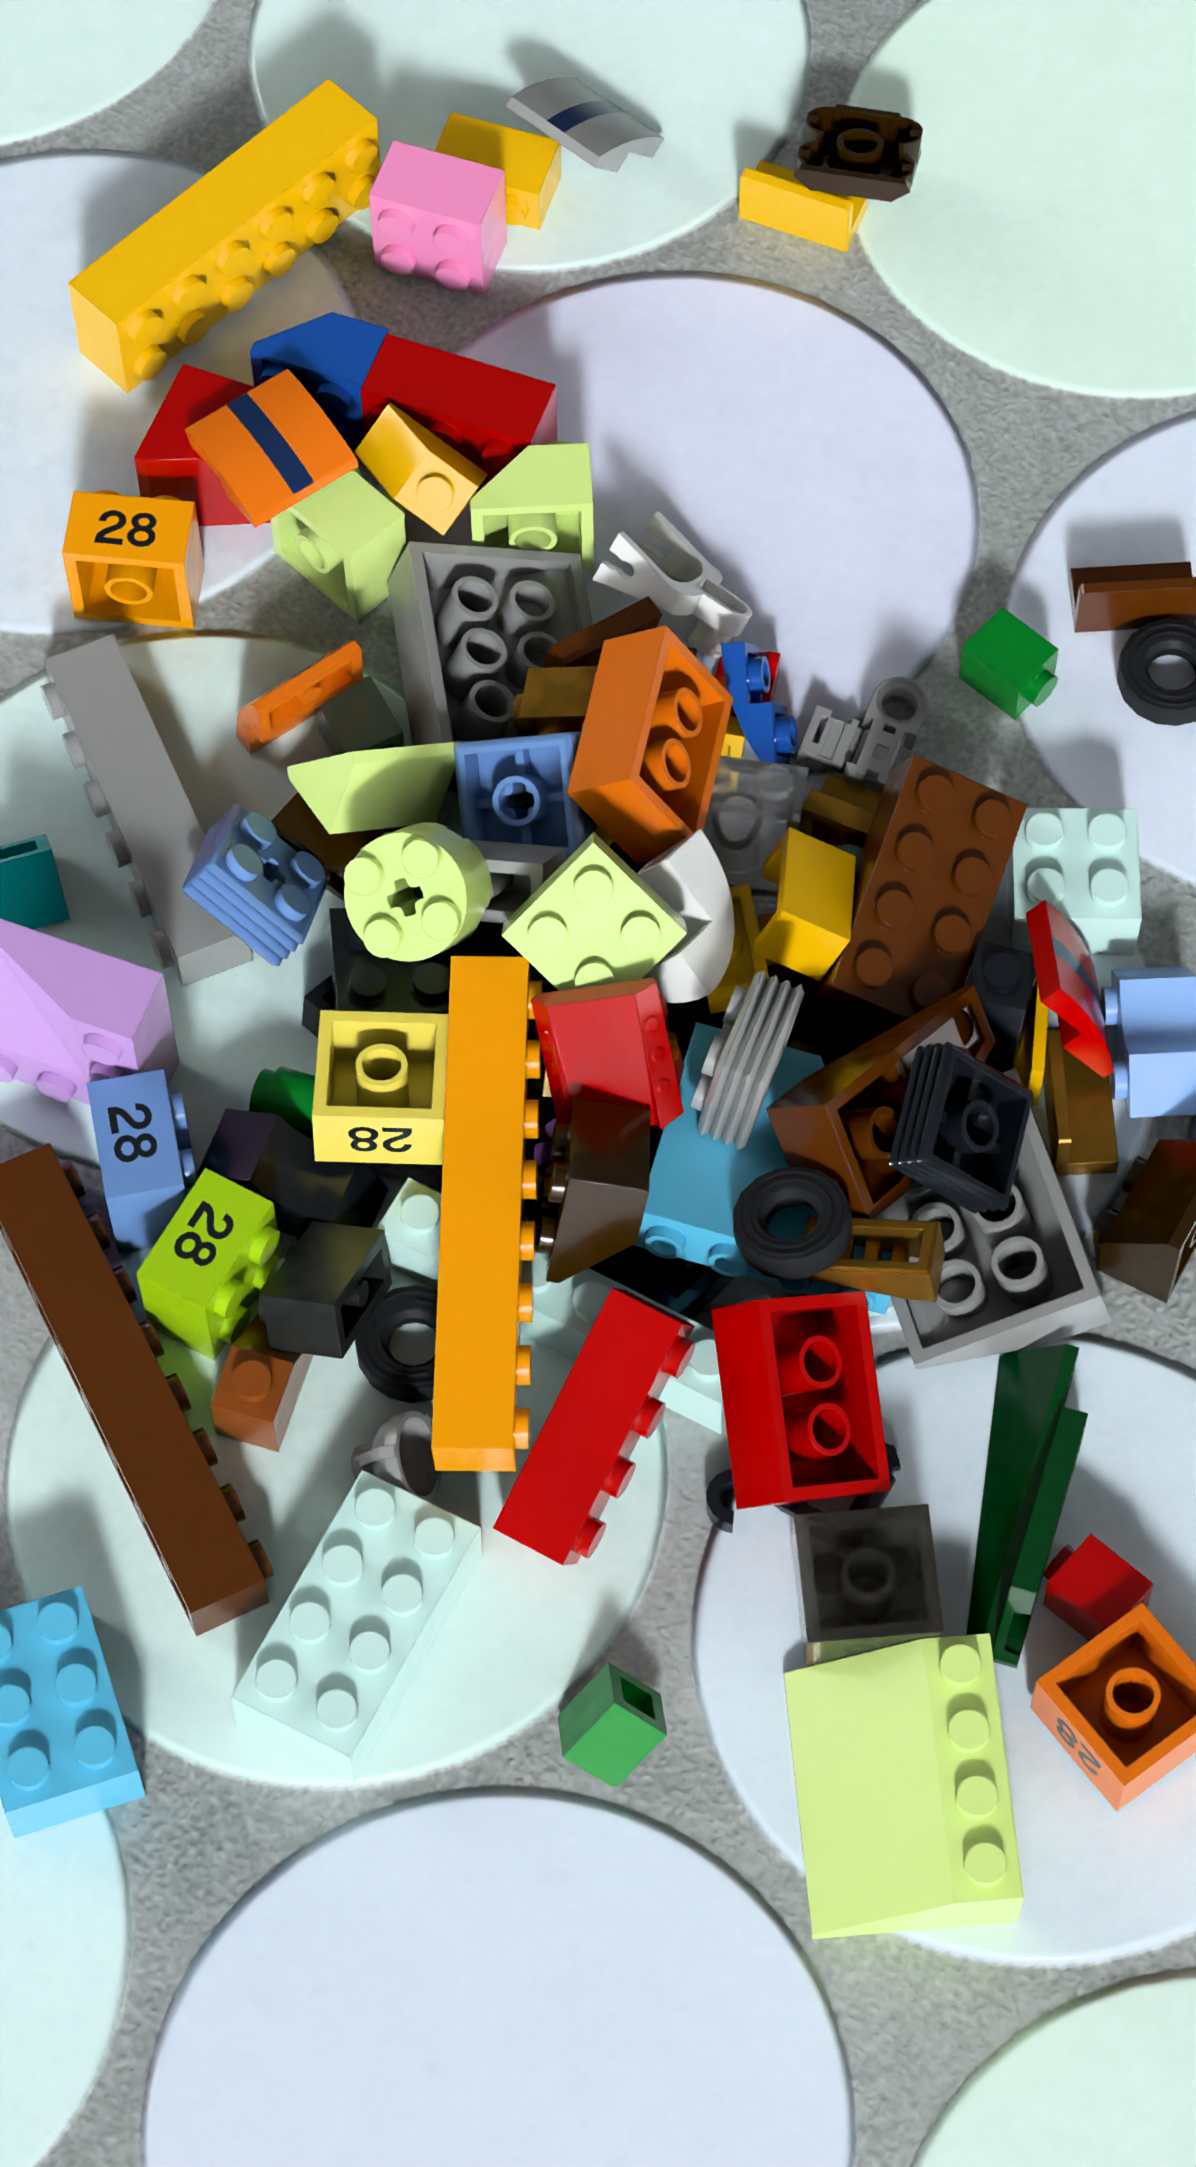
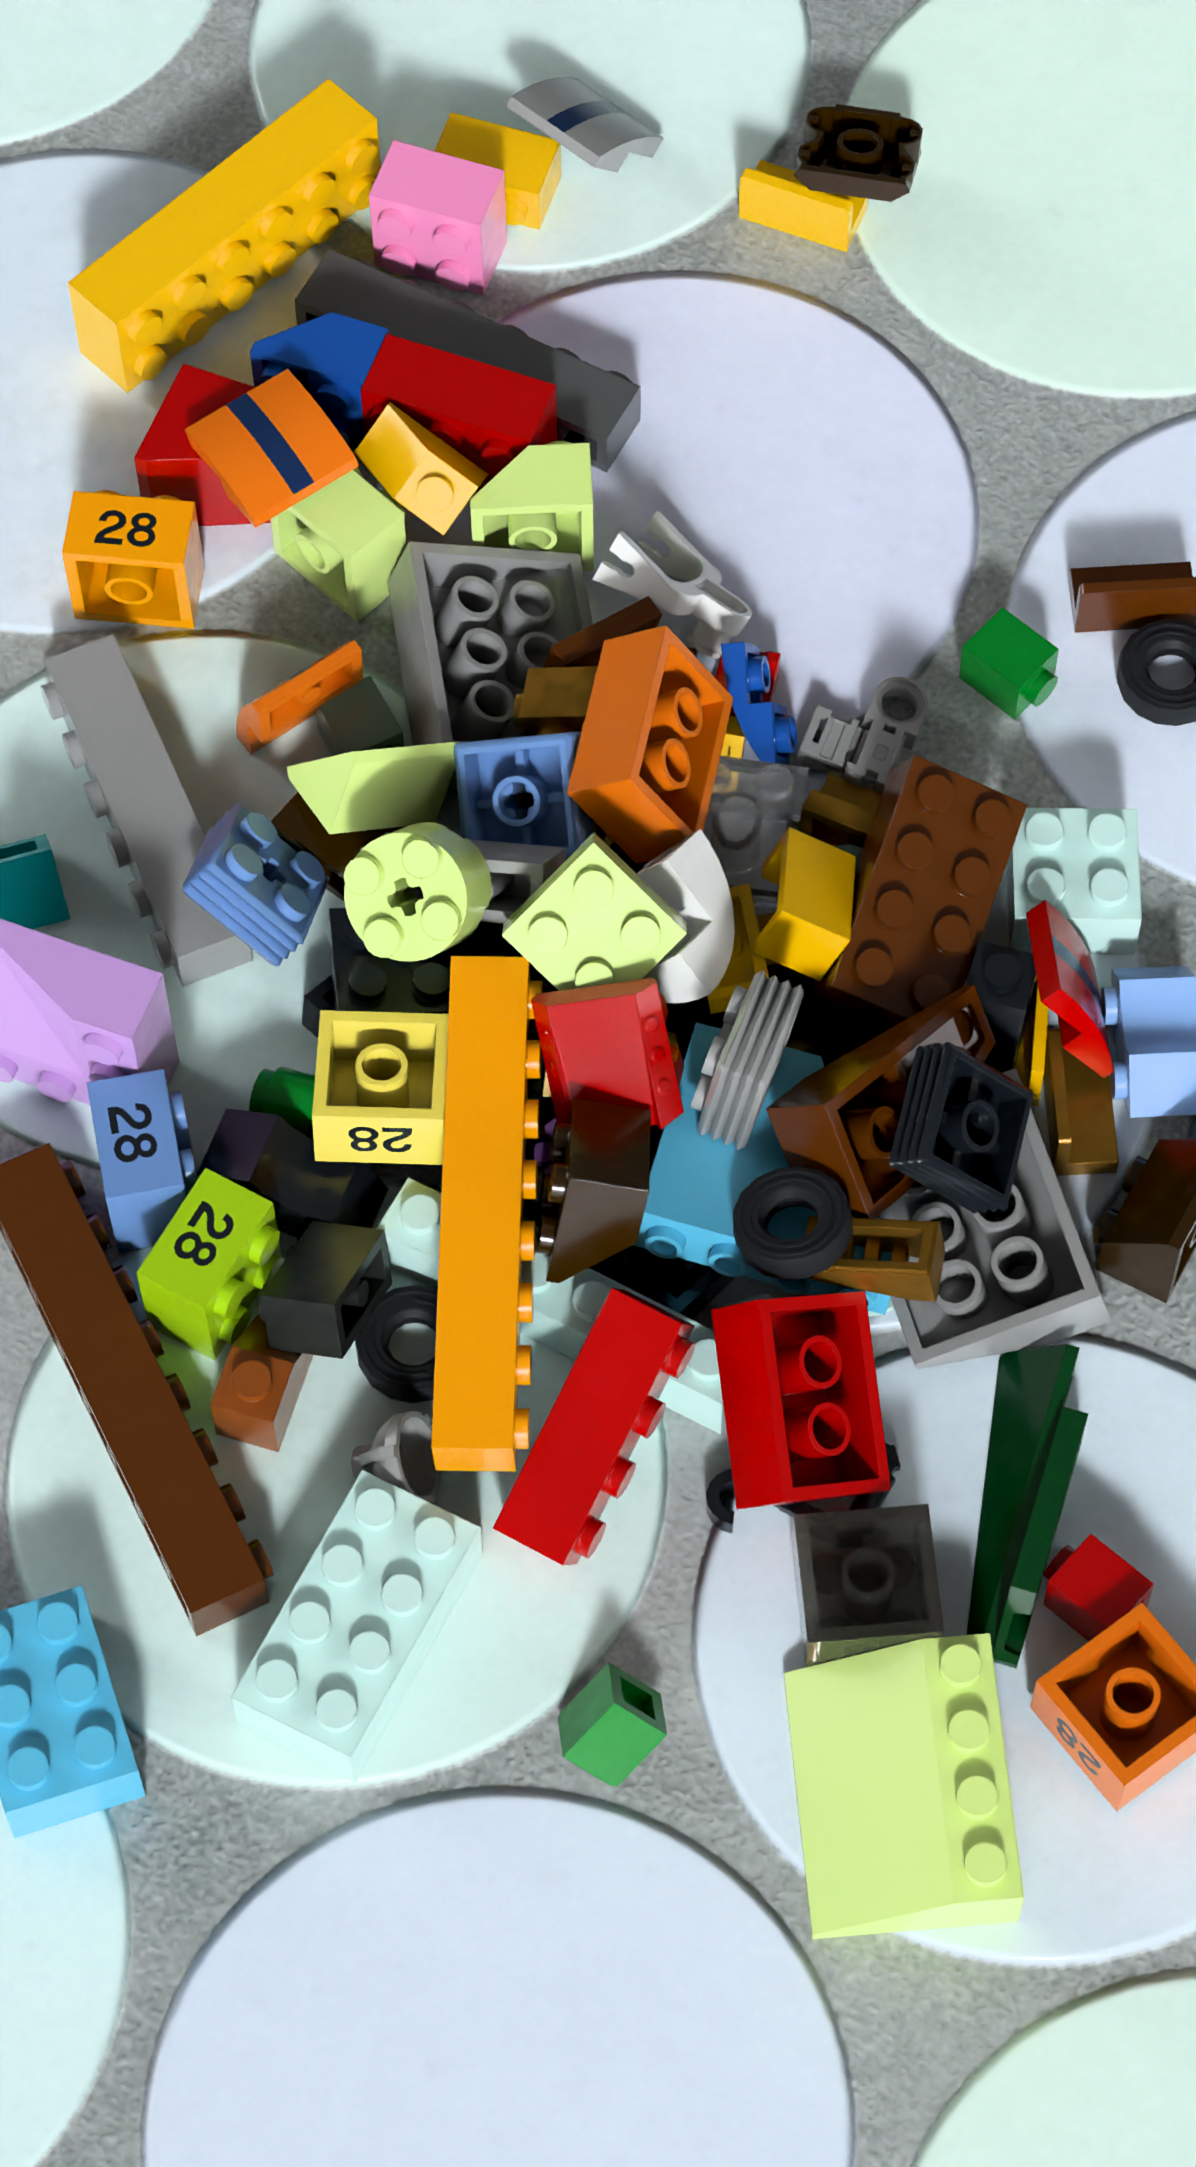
none -> dark grey brick [294,249,641,472]

